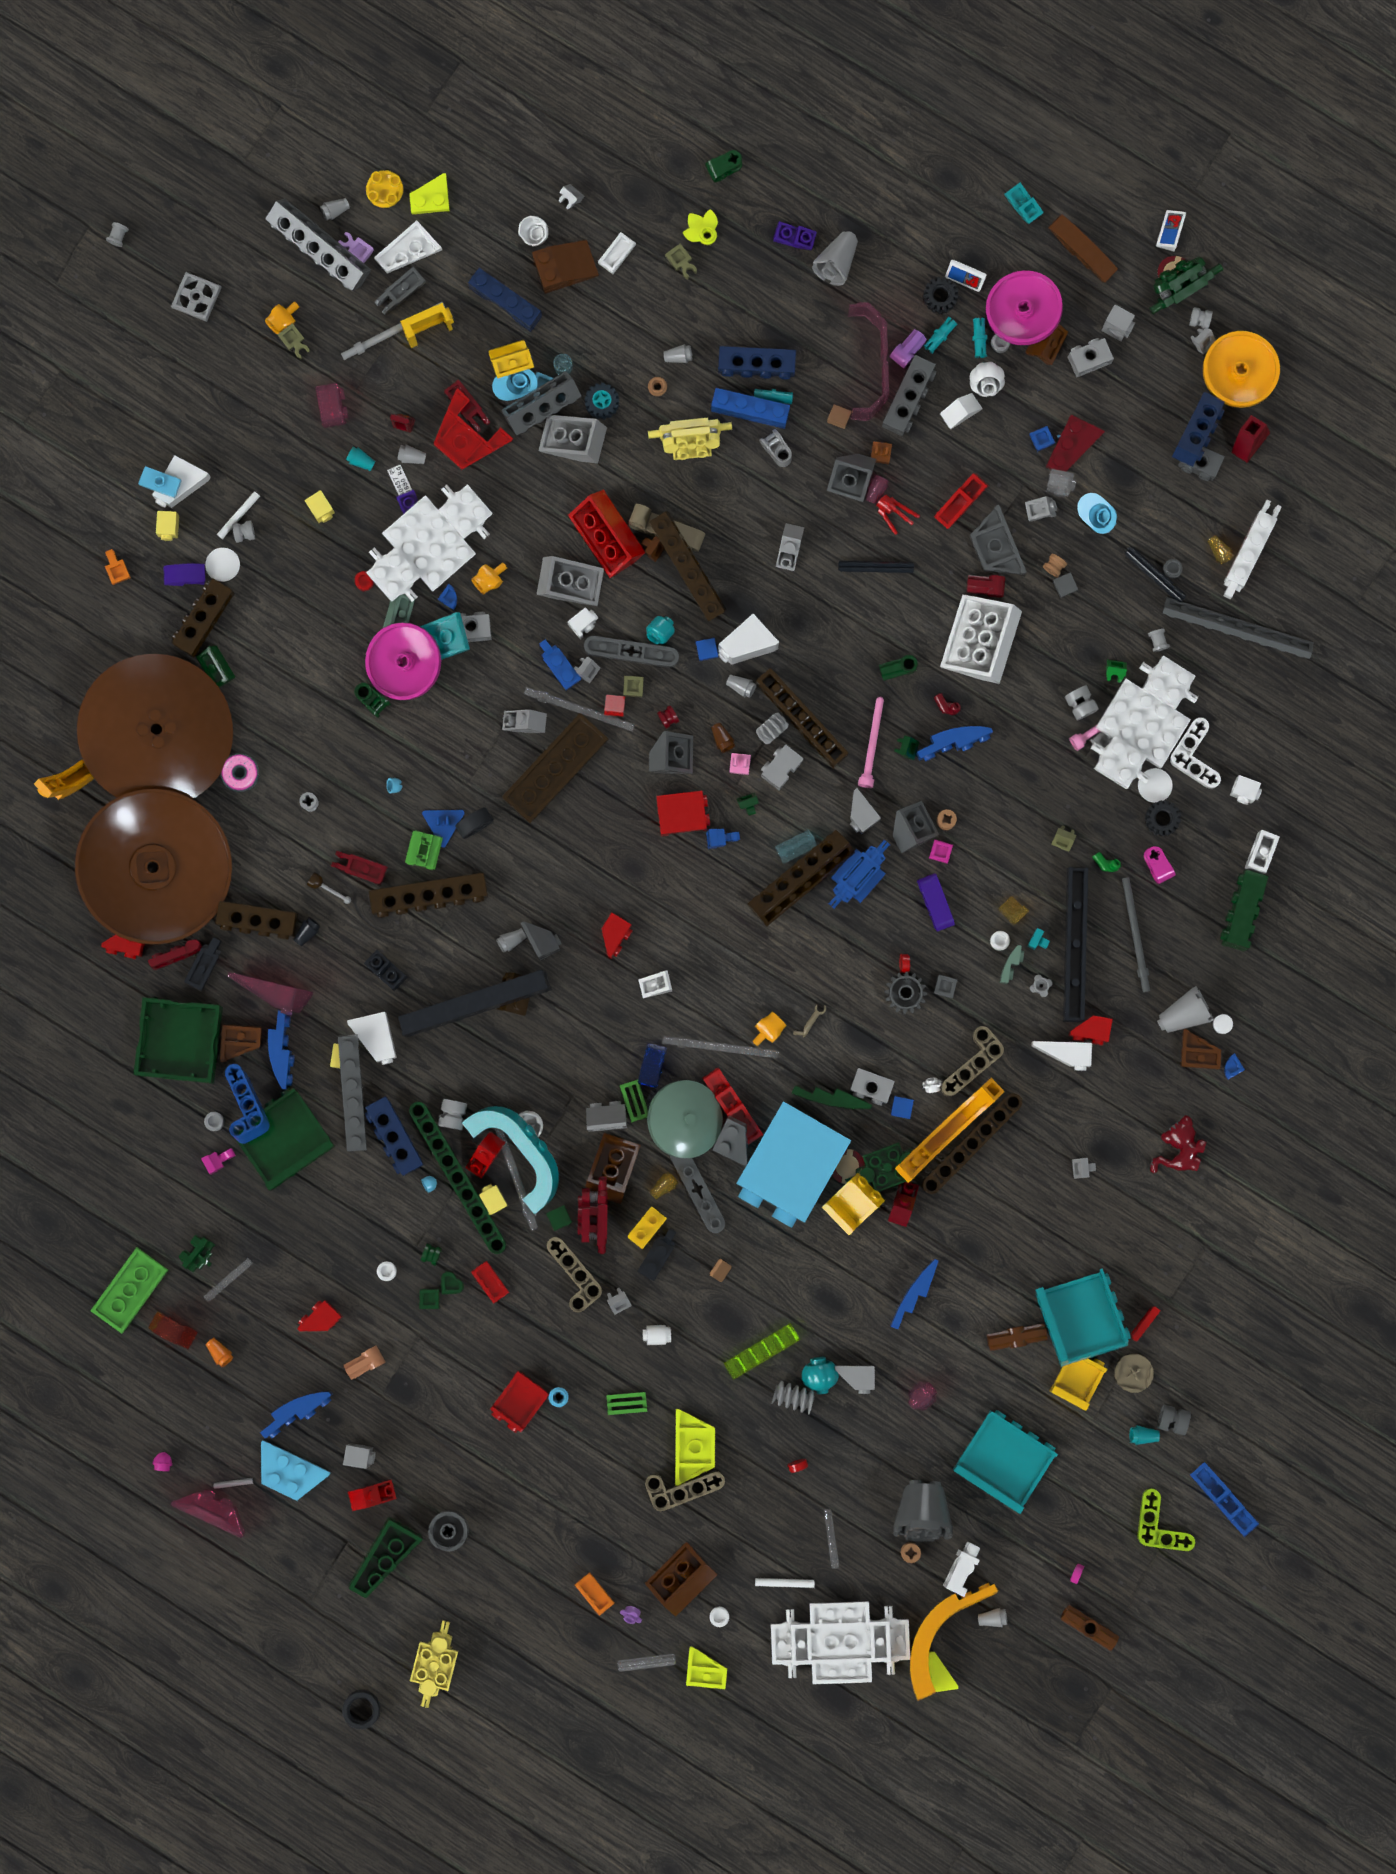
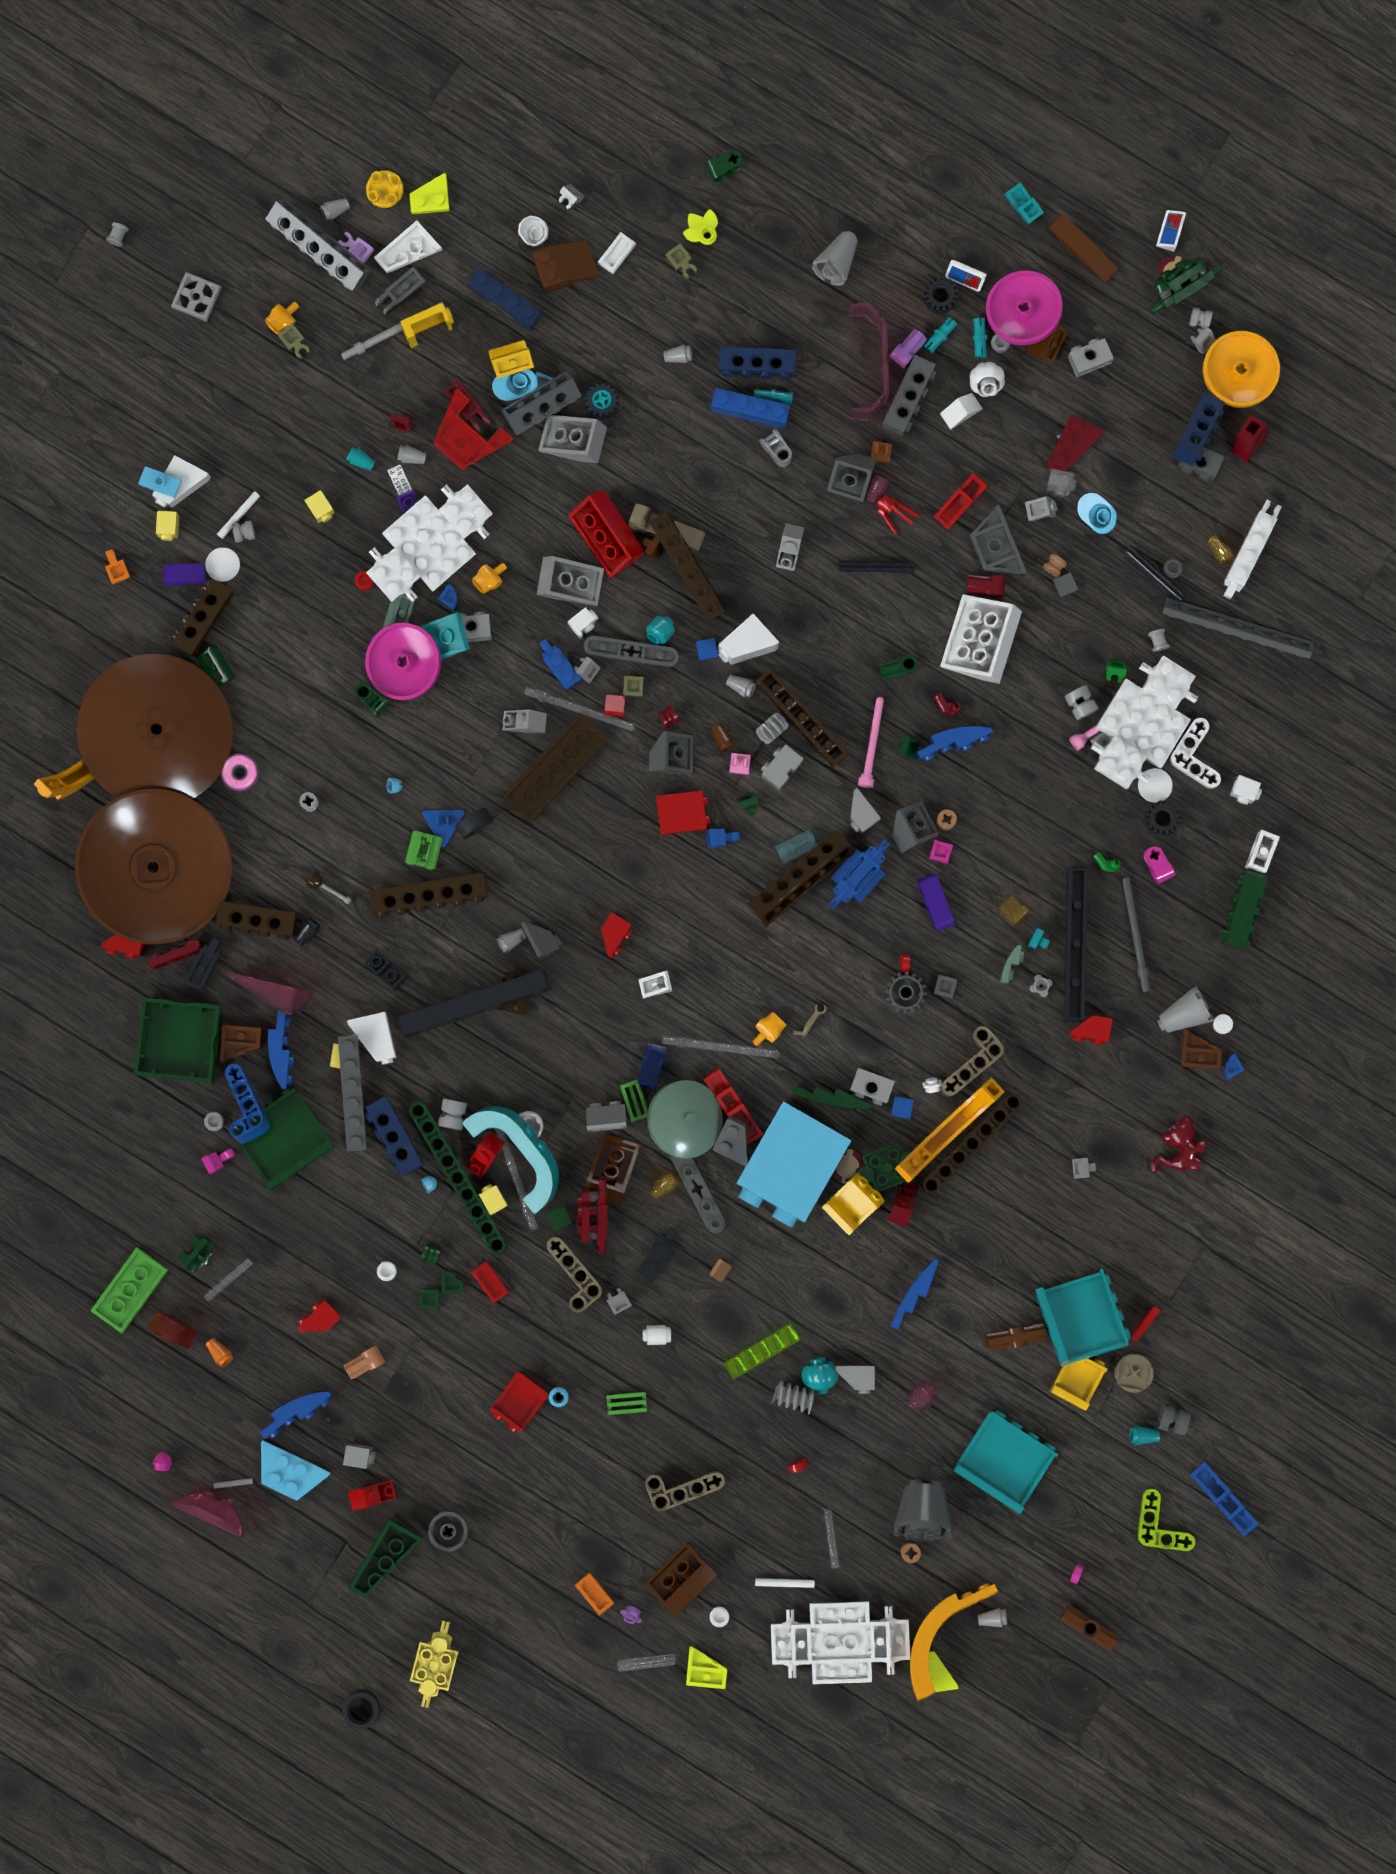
clear pink brick [315,383,349,428] -> none
dark red hinge [331,851,388,885] -> none
clear light blue wheel [553,354,573,375] -> none
yellow panel [628,1207,667,1249] -> none
medium nougat plate [648,377,667,396] -> none
light yellow piece [648,418,732,460] -> none
neon yellow wing [675,1409,715,1486] -> none
dark purple slope [773,221,817,250] -> none
medium nougat slope [827,405,852,429] -> none
white hips [943,1542,980,1597] -> none
white tile [990,931,1010,951] -> none
blue tile [1029,426,1055,452] -> none
white slope [1031,1041,1092,1071] -> none
olive tile [1051,826,1076,852] -> none
light grey brick [1101,305,1135,341] -> none

